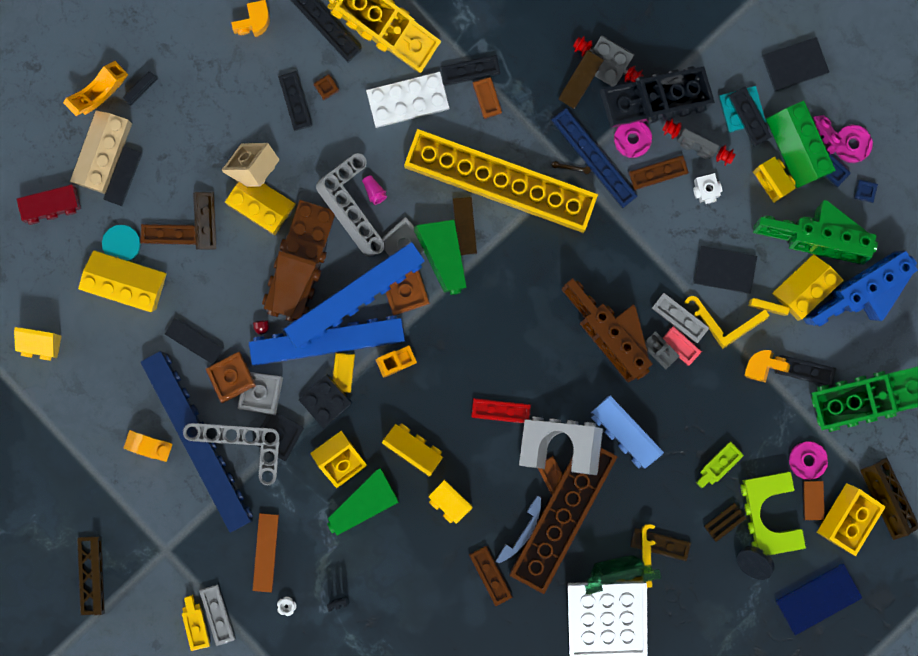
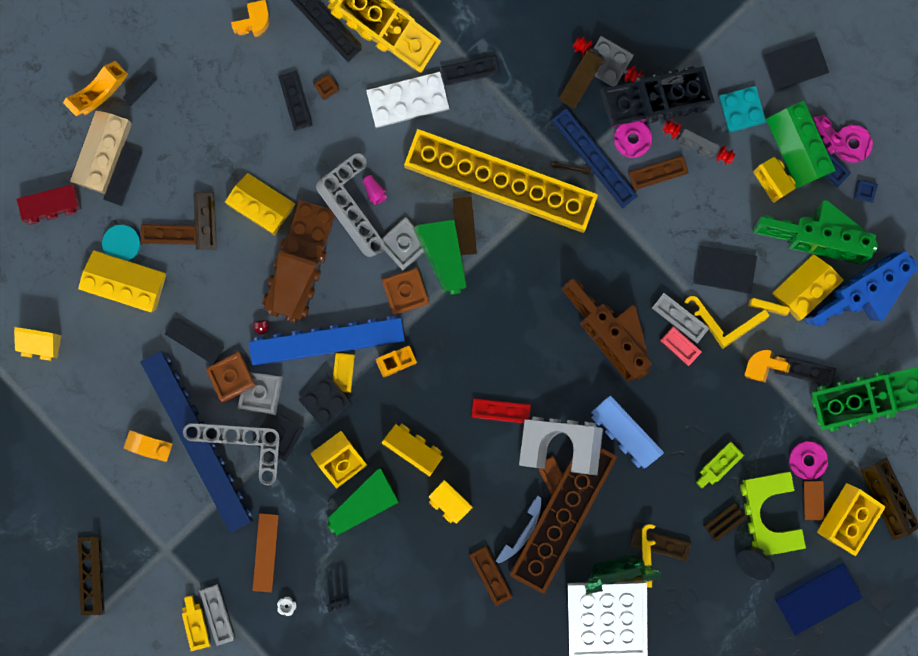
tan slope [222,143,279,187] -> none
blue brick [283,242,425,349] -> none
dark orange tile [472,77,502,119] -> none
dark grey hips [645,331,679,370] -> none
white brick [693,173,722,204] -> none
black tile [728,86,772,146] -> none

